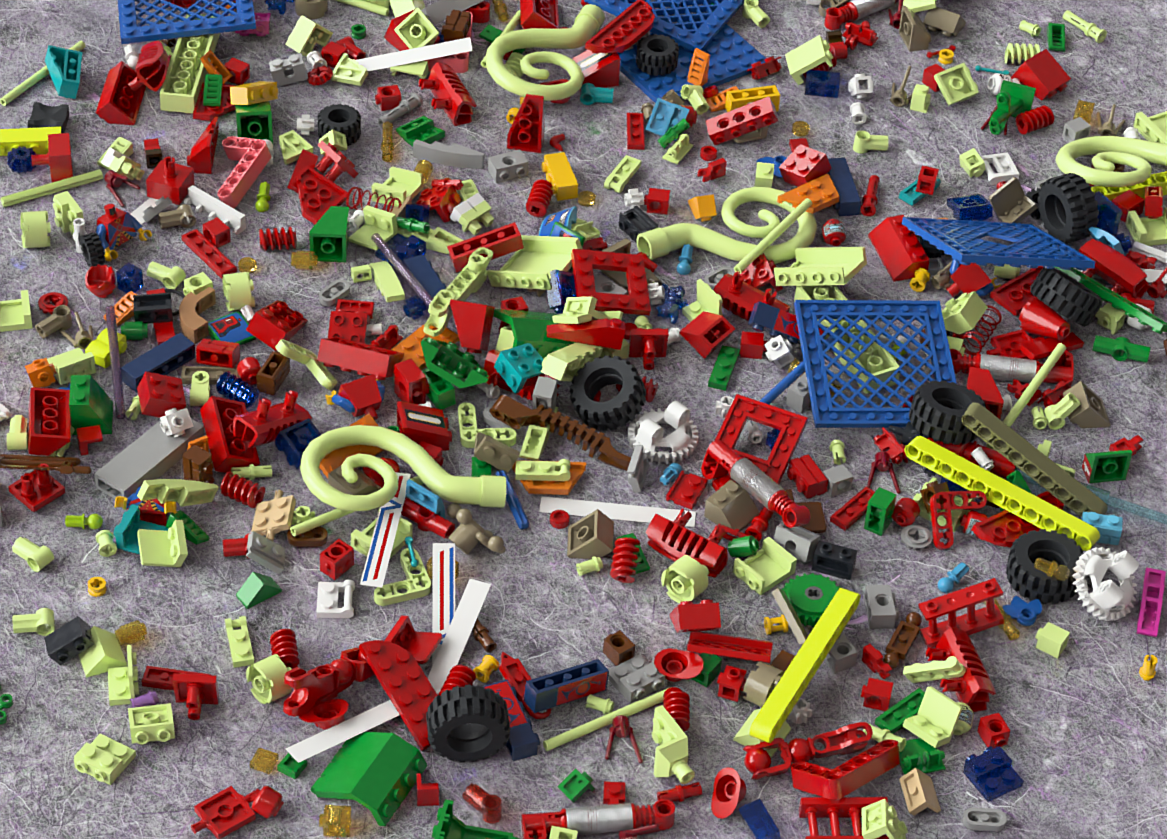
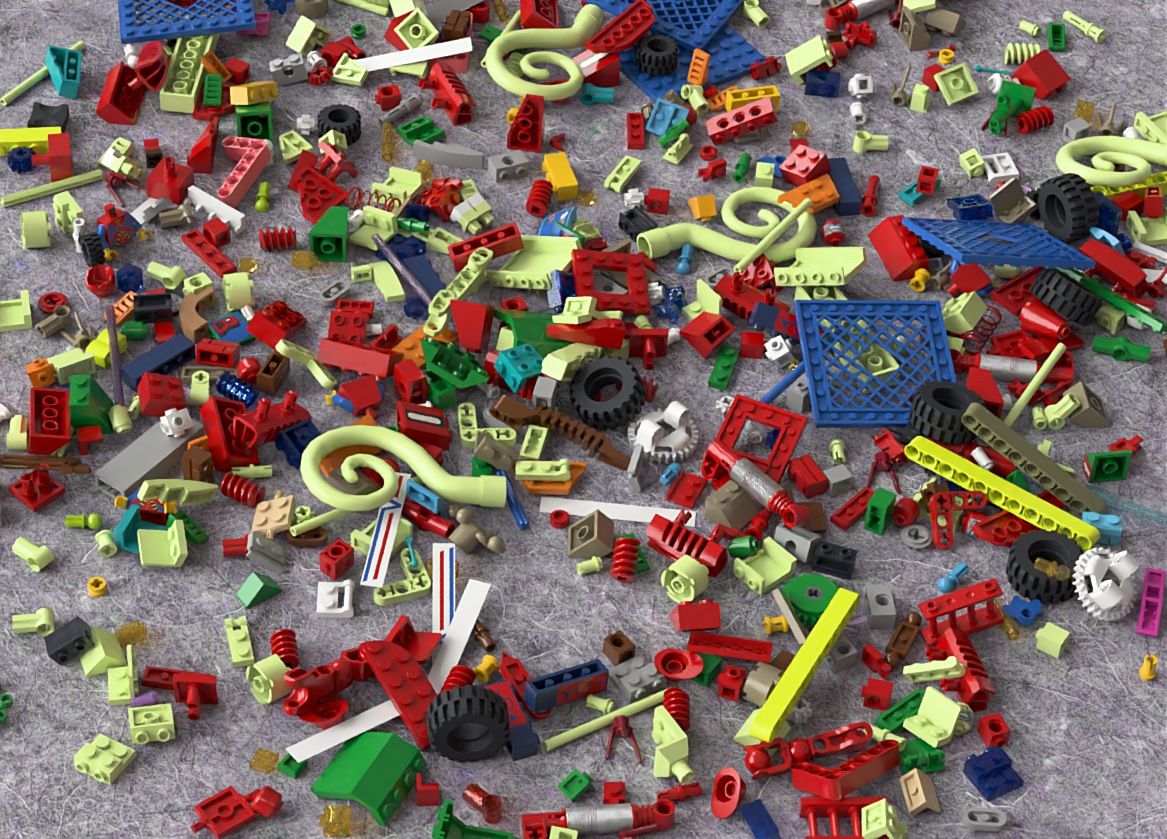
none -> yellowish green brick [108,404,132,435]
none -> green pin [733,153,752,183]

